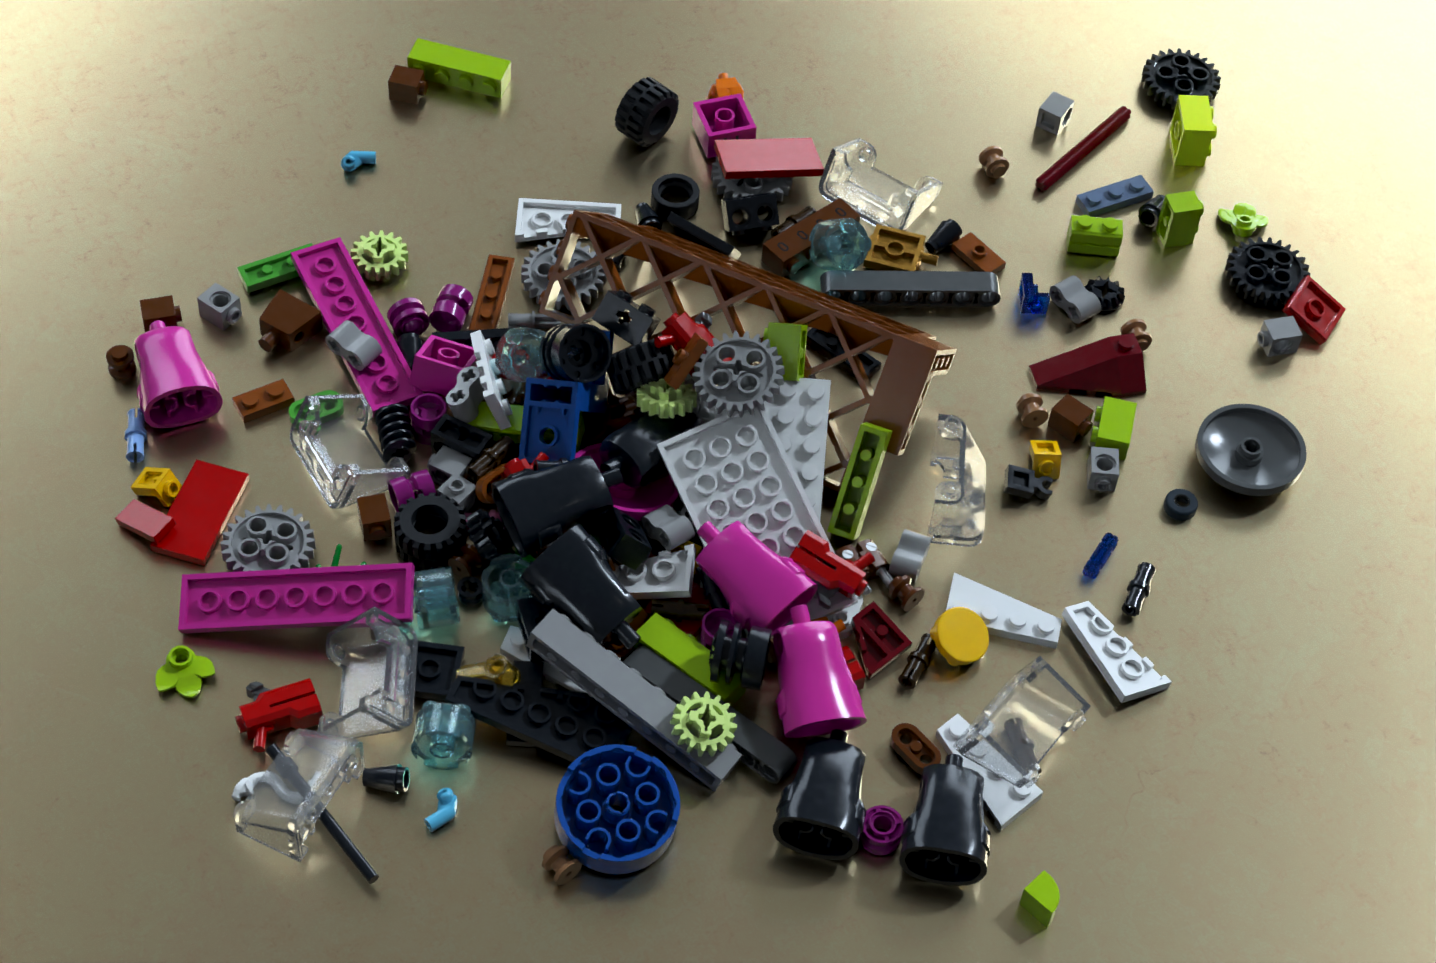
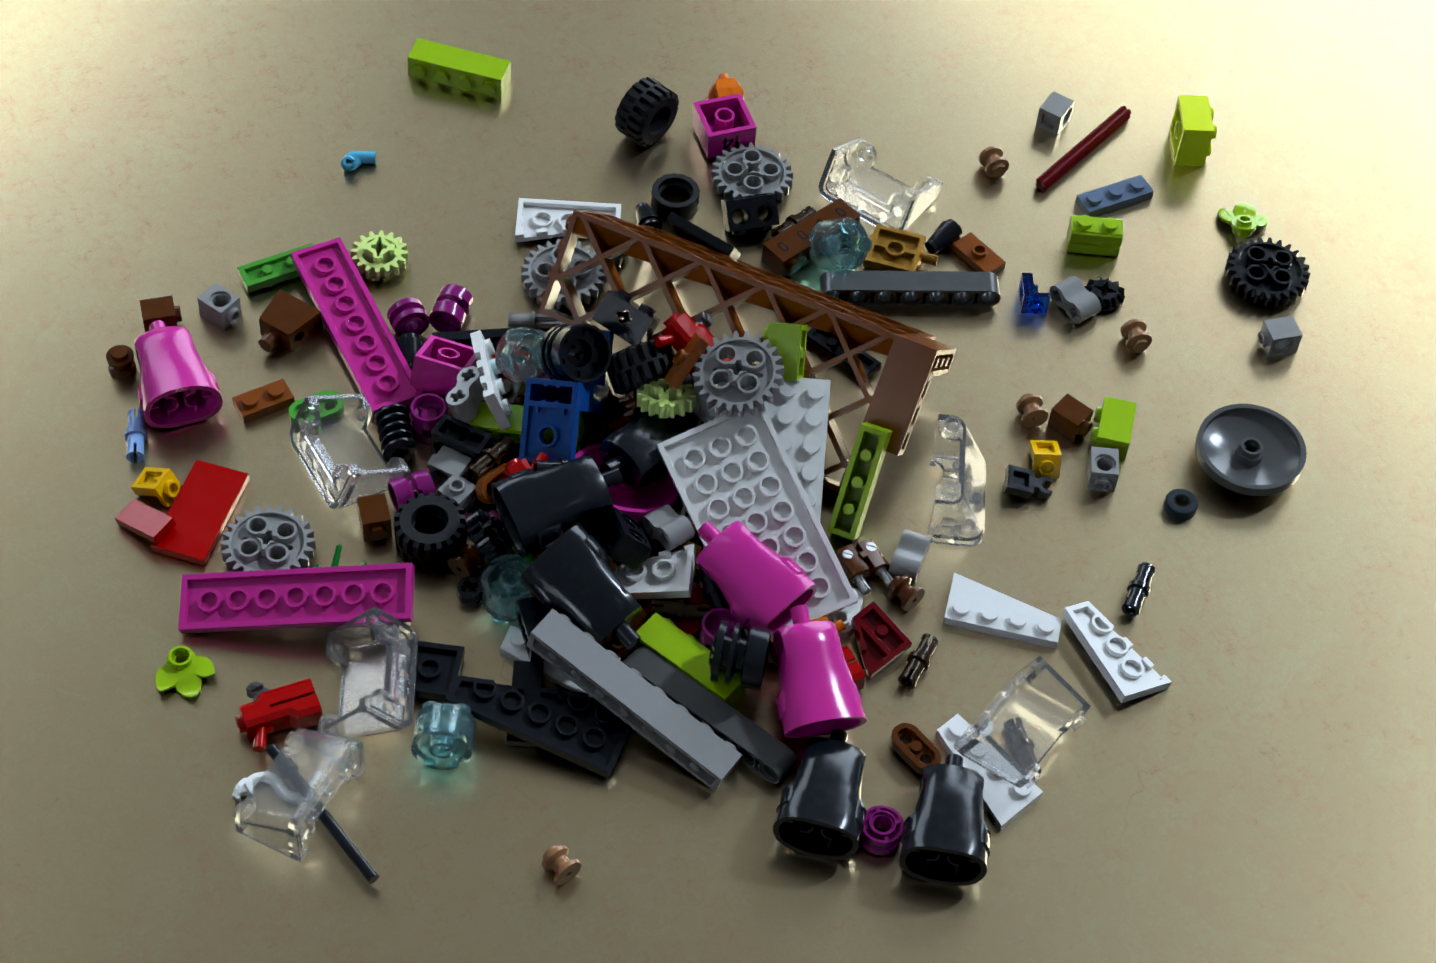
light grey axle [325,320,382,370] -> none
black cone [362,764,410,794] -> none
reddish brown brick [388,65,428,105] -> none
clear light blue brick [413,567,460,630] -> none
medium azure arm [424,788,458,832] -> none
clear yellow piece [456,654,521,686] -> none
dark orange tile [469,254,515,330] -> none
blue brick [554,744,680,874] -> none
yellowish green gear [670,691,737,757] -> none
tile [714,137,824,179] -> none
red piece [789,530,875,610] -> none
yellow tile [930,607,989,666] -> none
lime brick [1019,870,1060,928] -> none
dark red wedge [1029,333,1147,397] -> none
clear blue axle [1082,532,1119,579] -> none
black cone [1138,195,1165,227] -> none
black gear [1141,48,1221,110] -> none
lime brick [1156,190,1204,248] -> none
red tile [1282,275,1346,345] -> none

